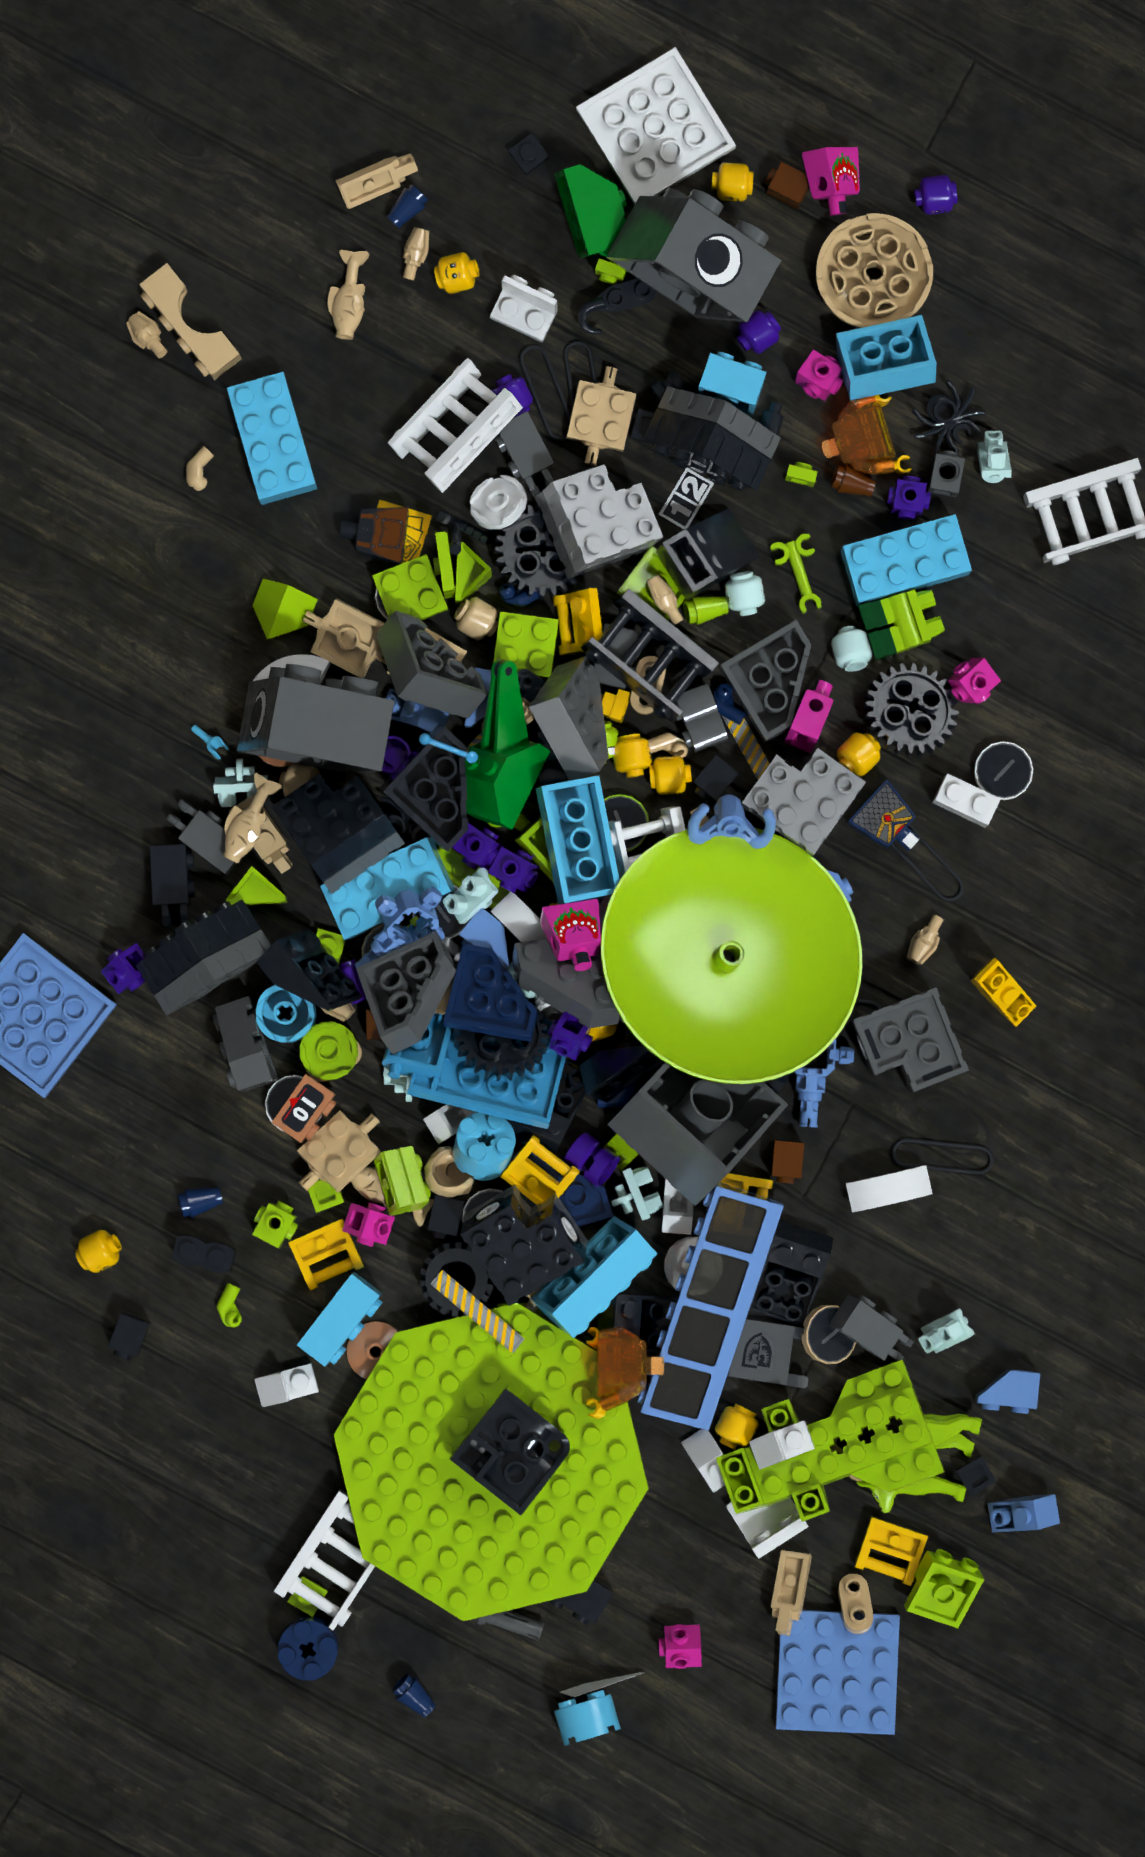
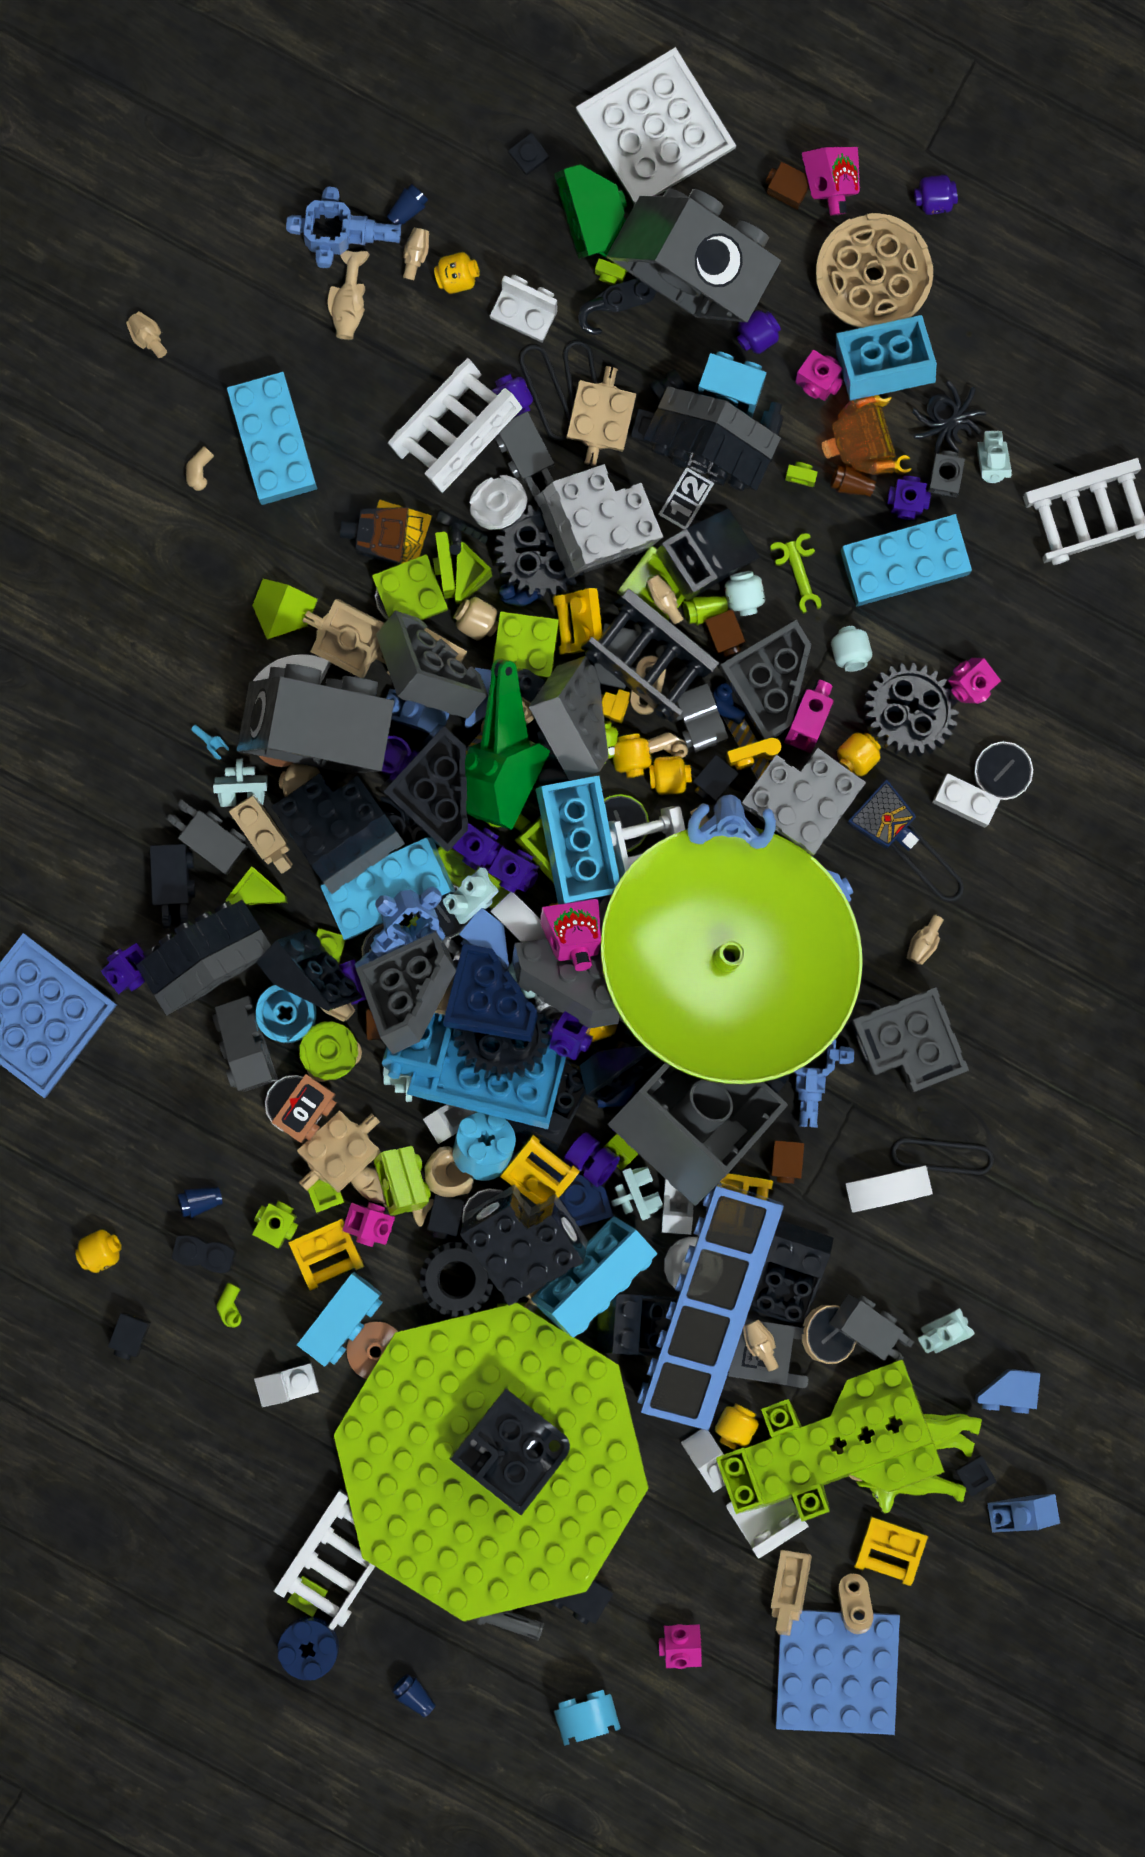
tan arch [139,263,242,381] -> none
tan animal [223,773,282,864] -> none
tan hinge [336,153,418,209] -> none
dark azure hinge [419,733,478,763] -> none
sticker [431,1270,524,1353] -> none
white sticker [559,1672,644,1697] -> none
clear orange torso [586,1326,664,1419] -> none
yellow head [711,163,754,202] -> none
white slope [749,1421,816,1470] -> none
lime hips [858,589,945,662] -> none
lime plate [904,1549,984,1628] -> none
yellow slope [970,958,1036,1027] -> none
none -> medium blue piece [286,187,401,268]
none -> reddish brown brick [704,609,745,658]
none -> yellow plate [725,738,781,771]
none -> tan piece [743,1320,779,1372]

